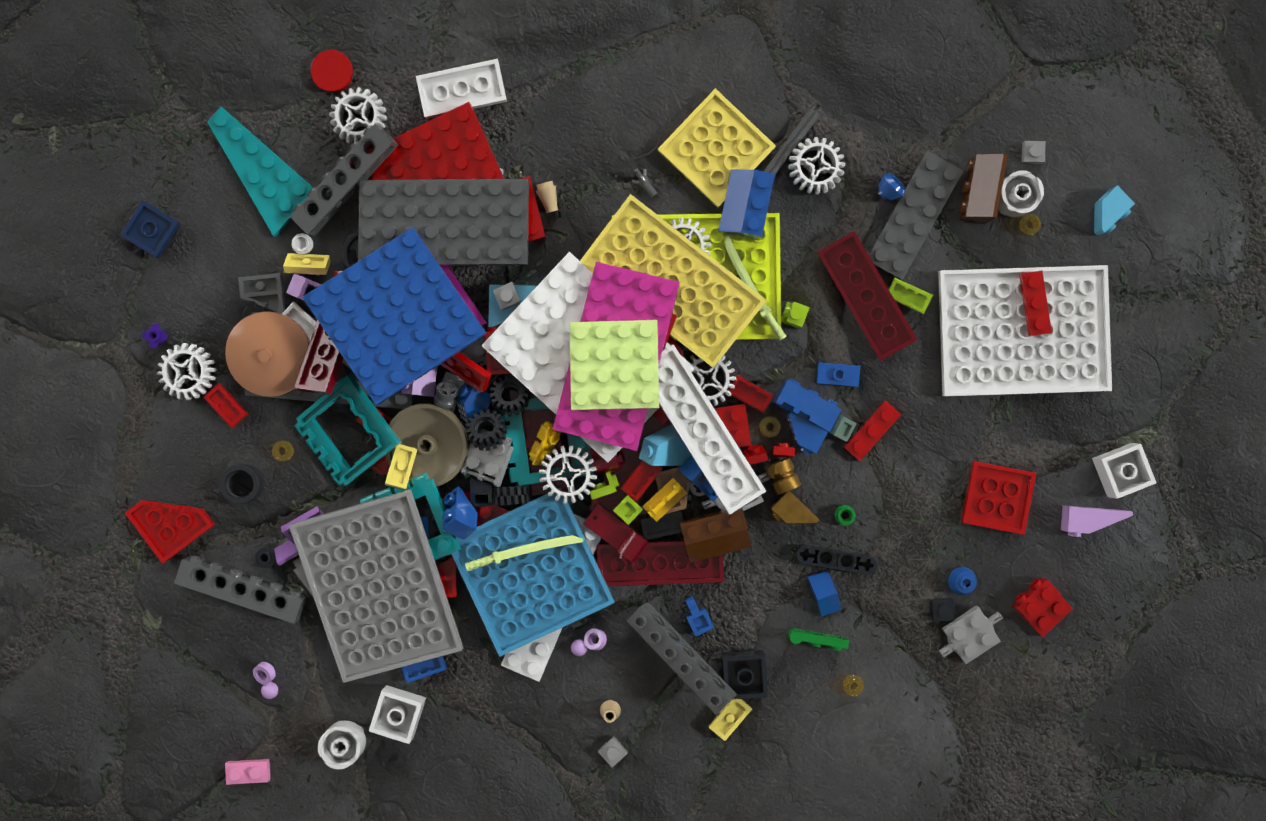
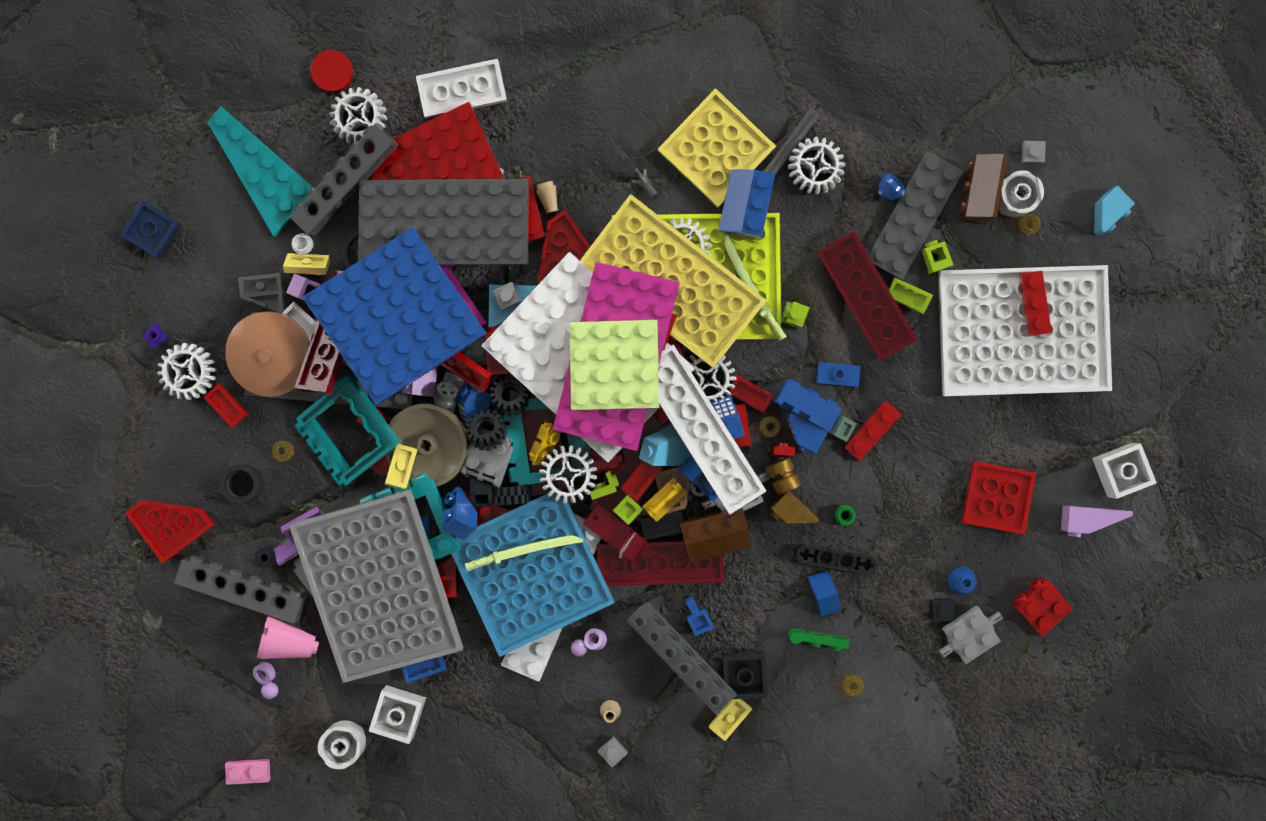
red plate [742,444,768,465] -> none
none -> bright pink cone [257,616,319,659]
none -> red plate [537,210,591,283]
none -> blue slope [710,395,745,439]
none -> lime brick [921,240,953,274]

